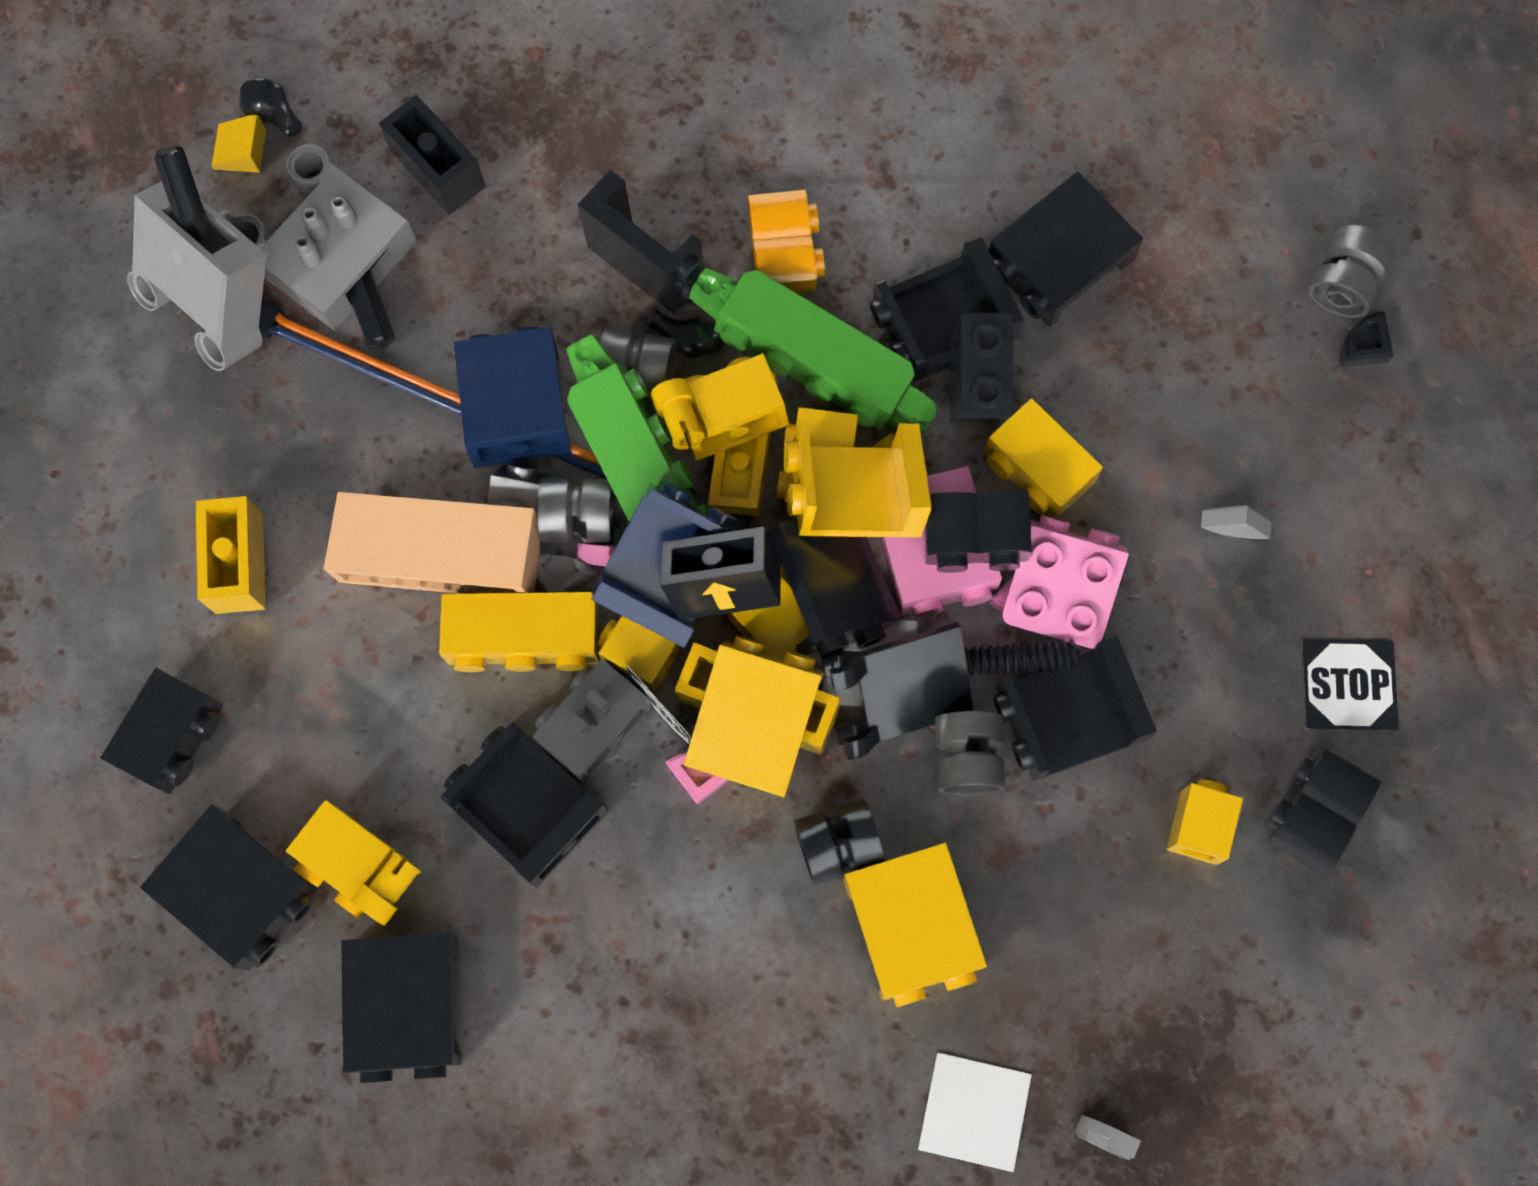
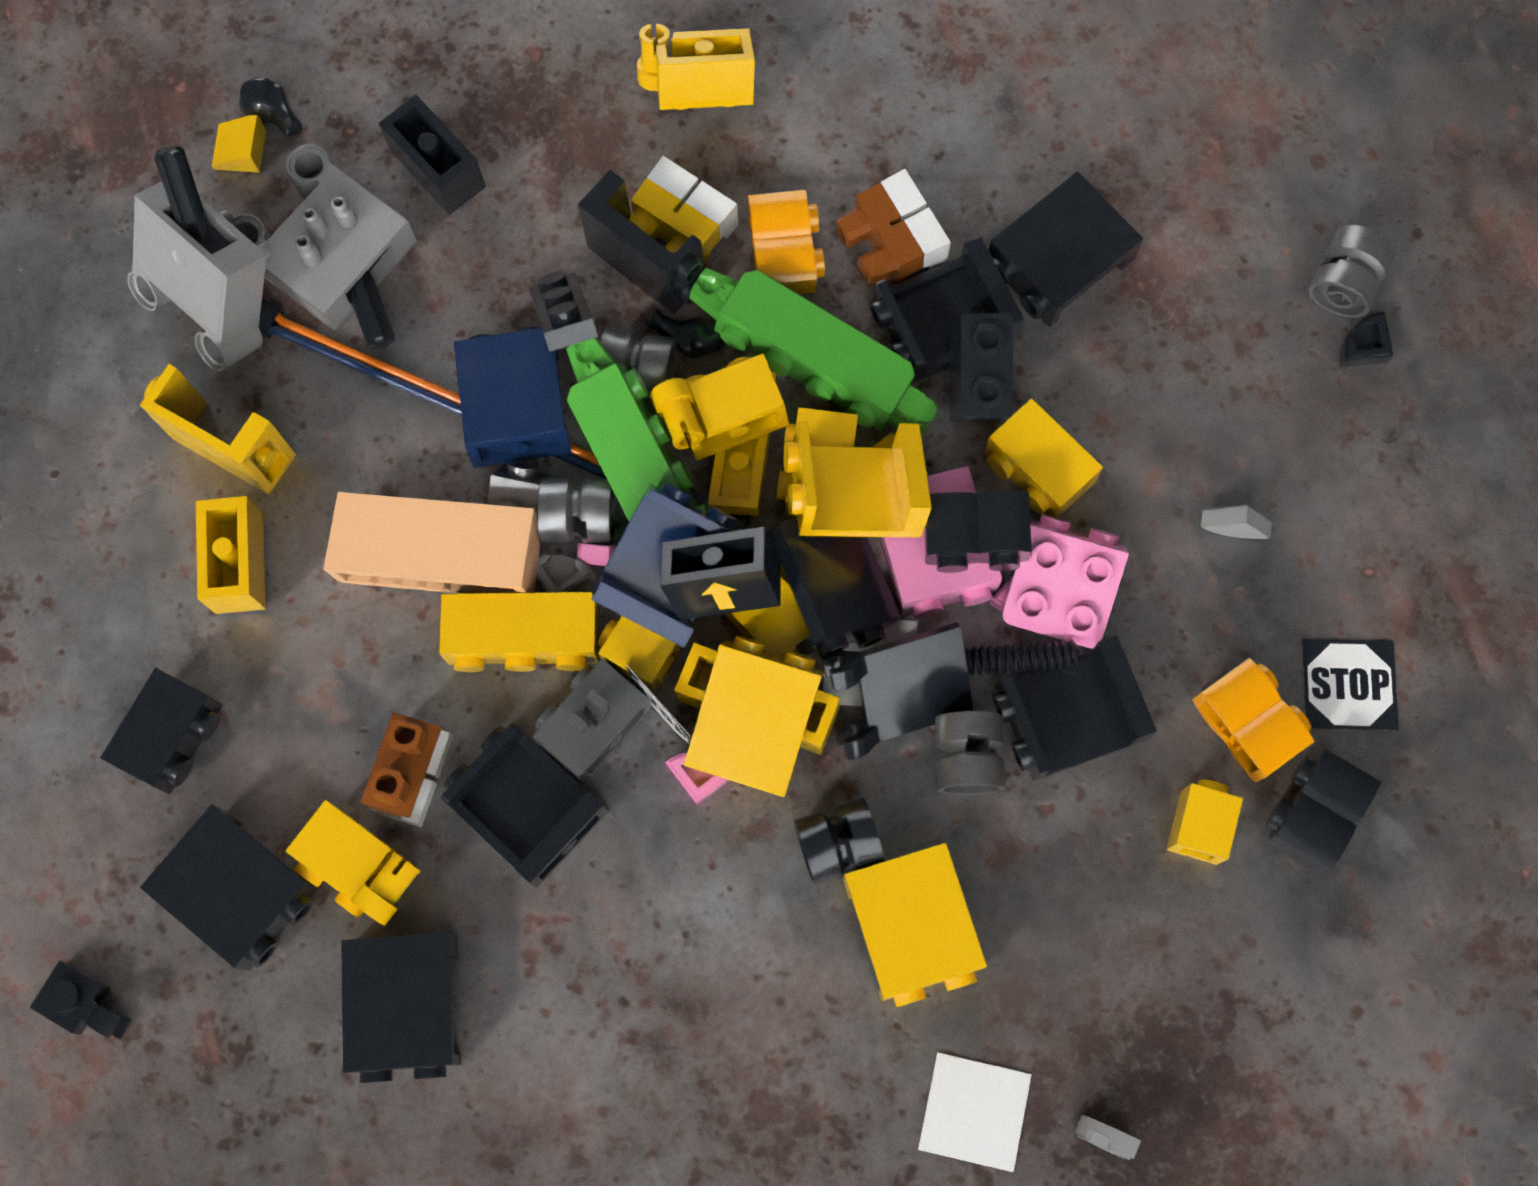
none -> black plate [30,960,132,1039]
none -> yellow panel [140,364,296,495]
none -> dark orange hips [360,712,454,828]
none -> black plate [529,272,598,352]
none -> hips [629,156,738,265]
none -> yellow hinge [637,24,755,110]
none -> dark orange hips [836,169,951,286]
none -> light orange brick [1192,658,1314,783]

